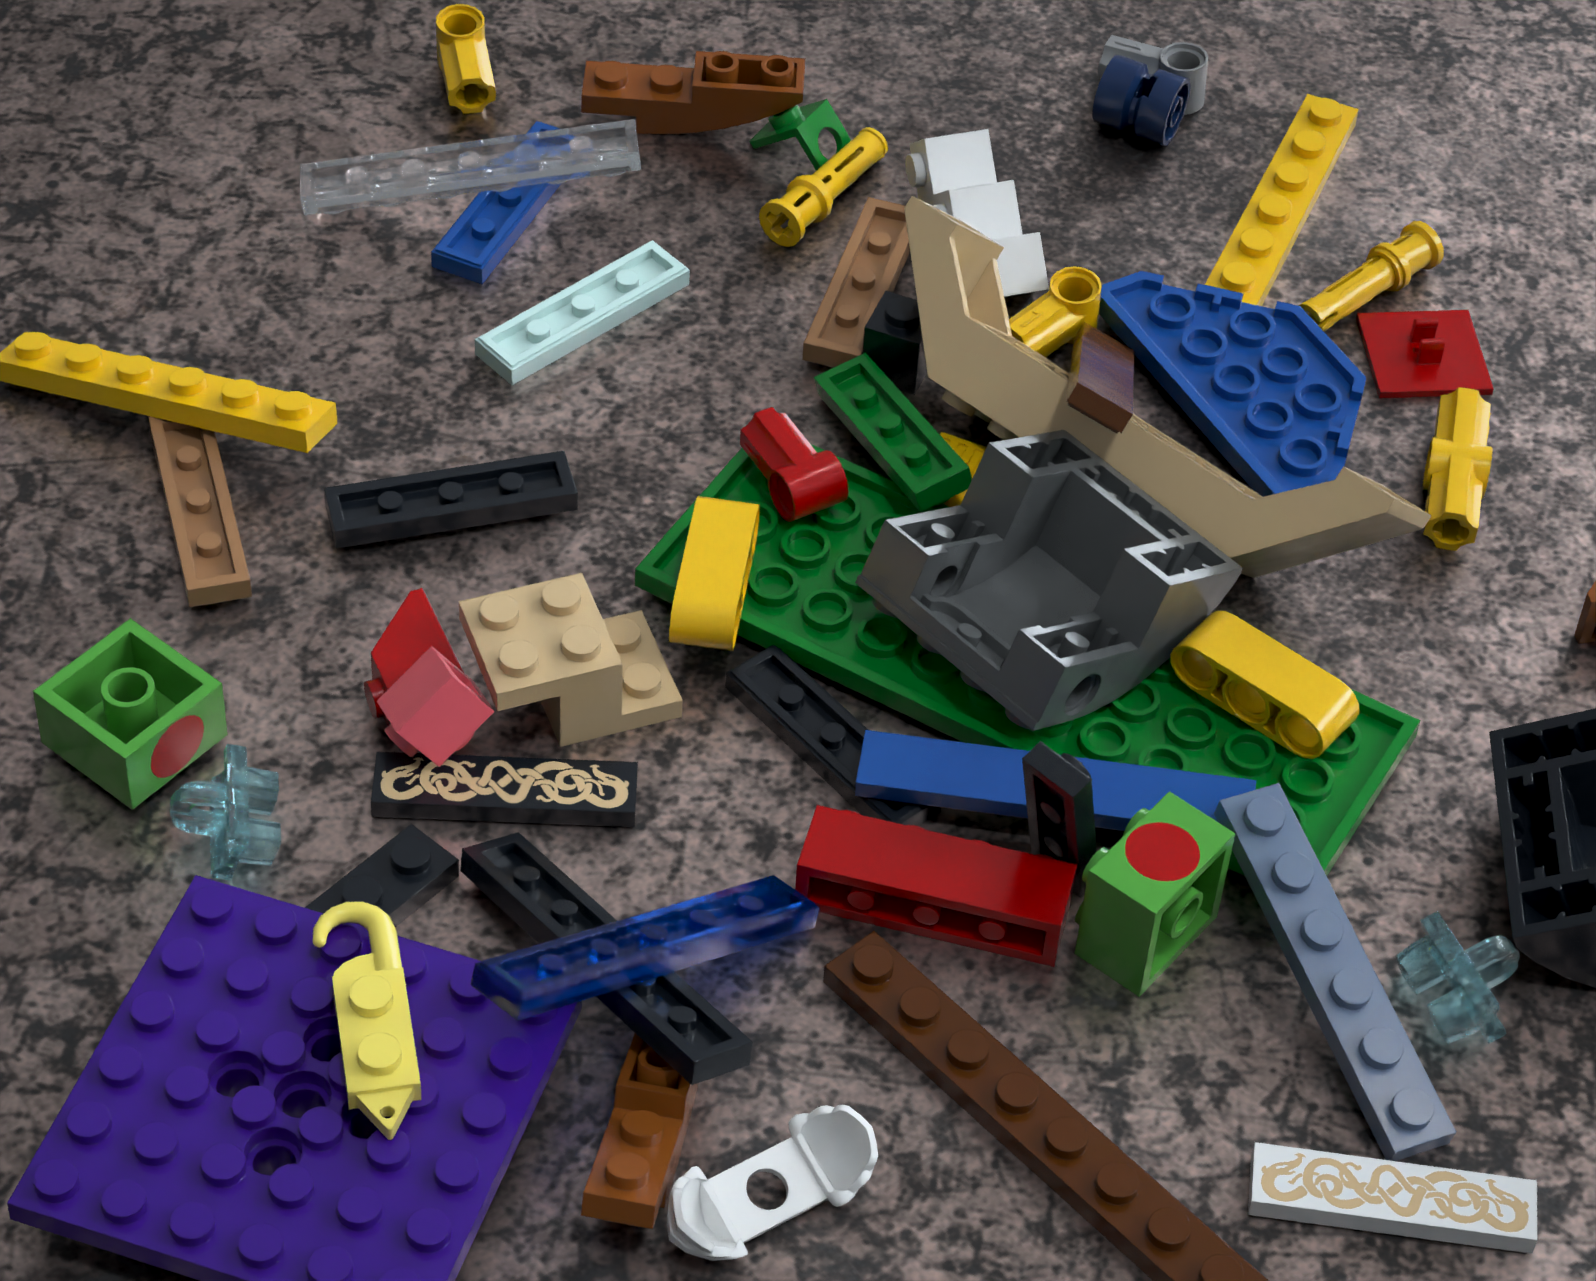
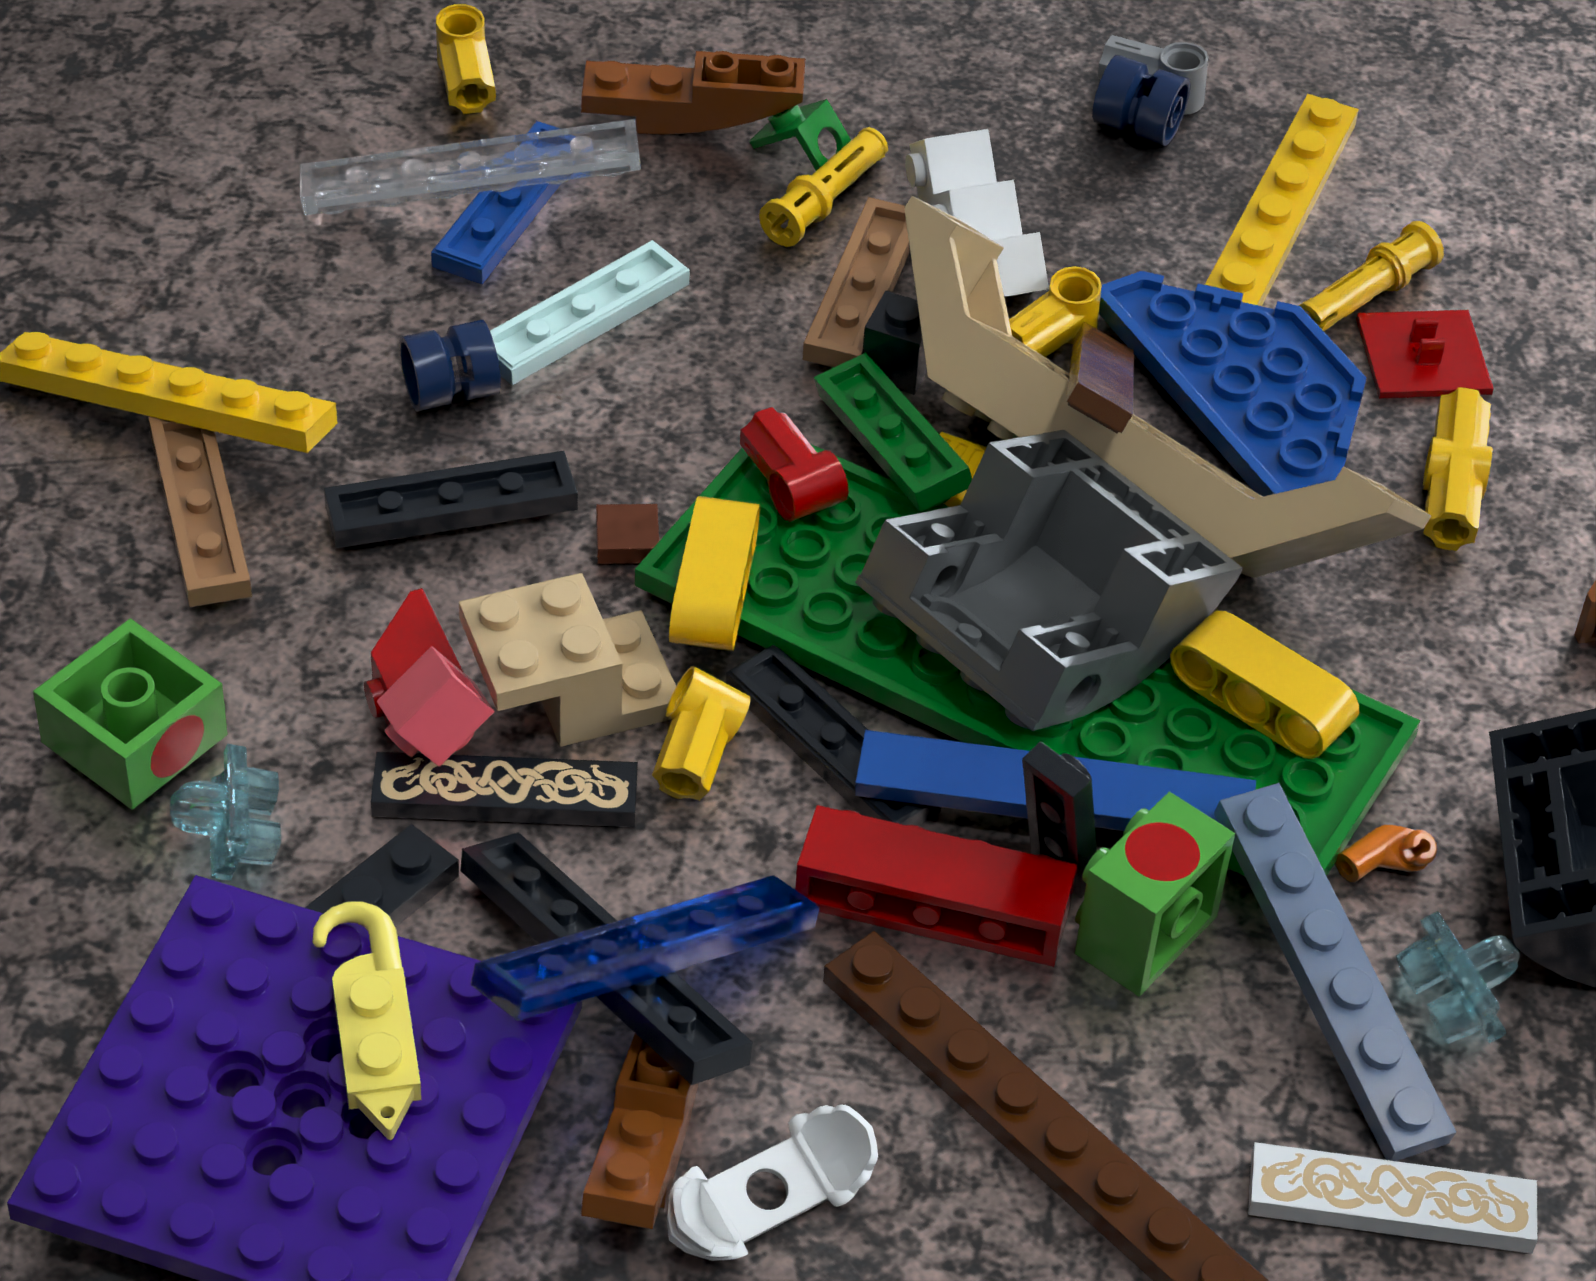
none -> dark blue wheel [399,320,501,412]
none -> copper tile [596,504,659,564]
none -> yellow piece [652,666,750,801]
none -> orange arm [1335,825,1437,882]

